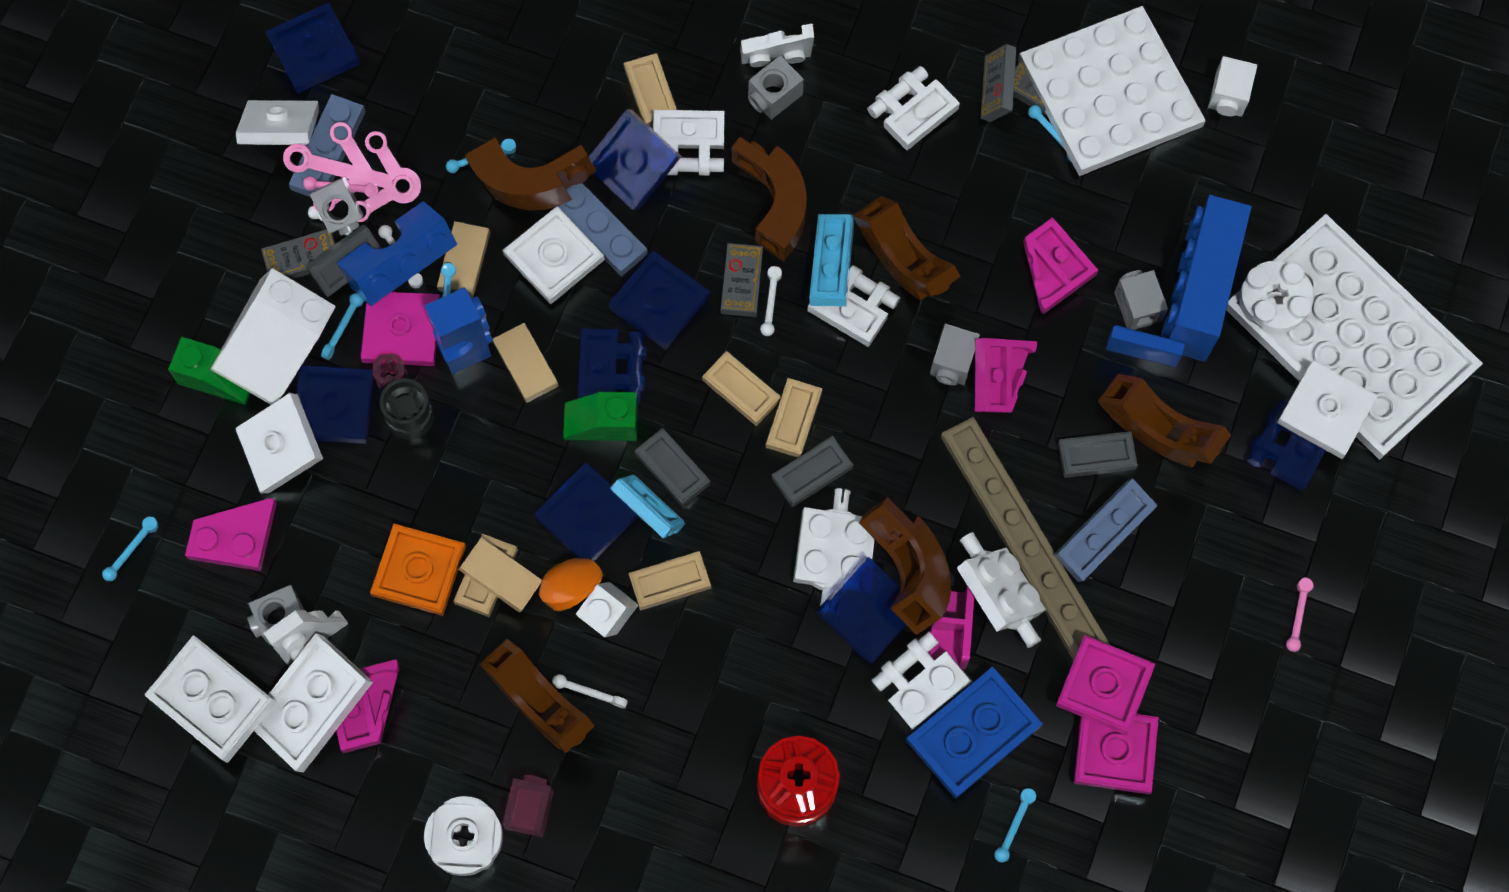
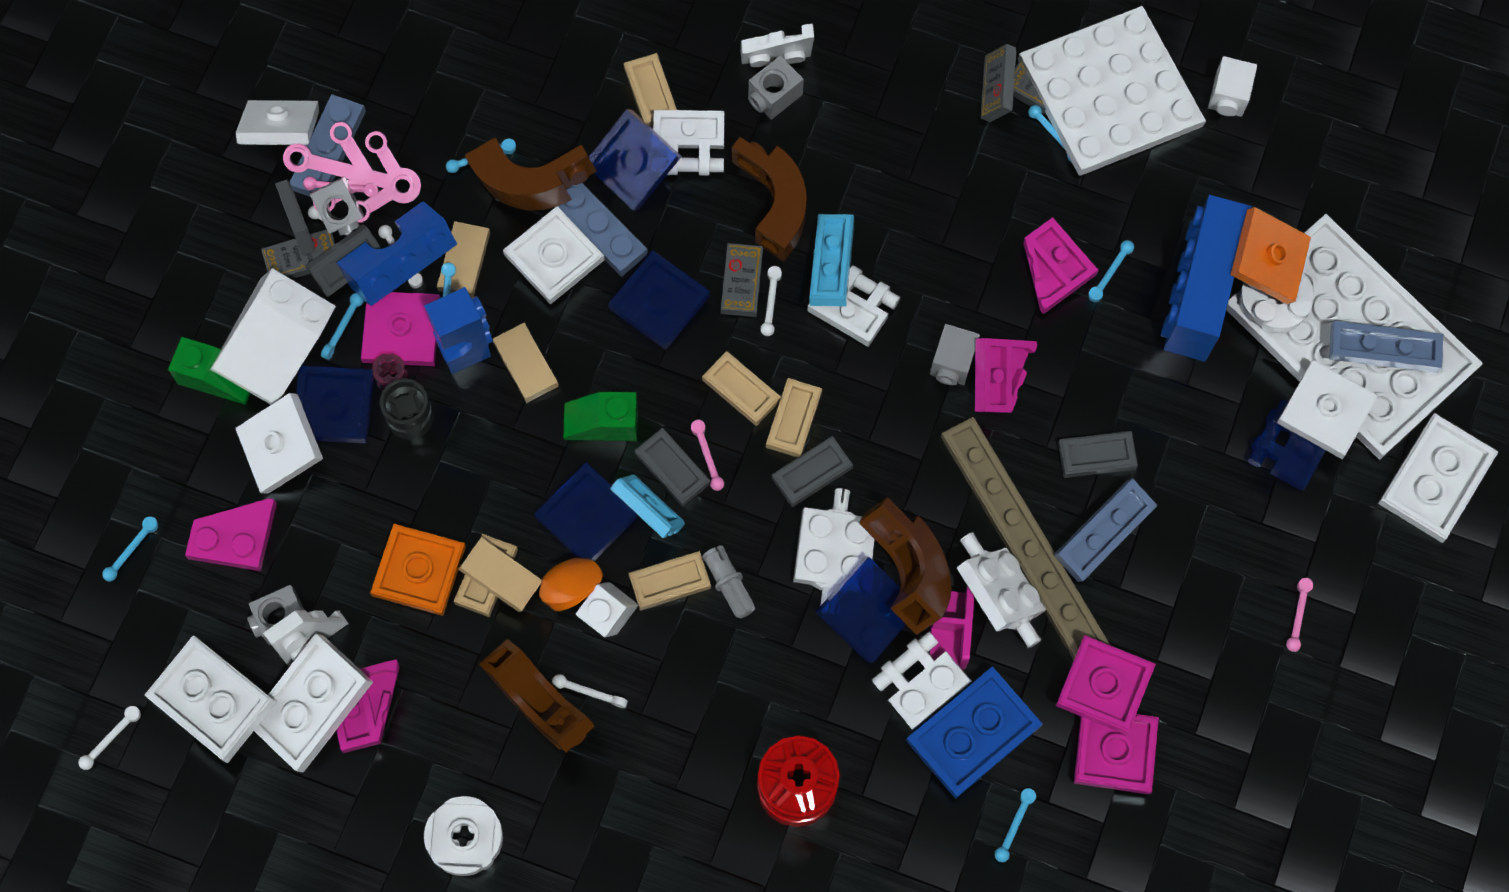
clear blue plate [266,2,360,94] -> none
clear pink brick [502,775,554,837] -> none
clear blue plate [578,328,646,404] -> none
reddish brown arch [853,196,960,300] -> none
white plate [867,66,960,151] -> none
reddish brown arch [1098,374,1231,467] -> none
blue tile [1106,325,1185,368] -> none
light grey brick [1114,270,1168,330] -> none
none -> white hinge [78,706,141,770]
none -> dark grey tile [275,180,315,256]
none -> bright pink hinge [691,420,724,491]
none -> light grey axle [702,546,755,618]
none -> medium azure hinge [1088,240,1134,302]
none -> orange plate [1231,207,1311,304]
none -> sand blue plate [1329,321,1444,373]
none -> white tile [1378,413,1498,543]

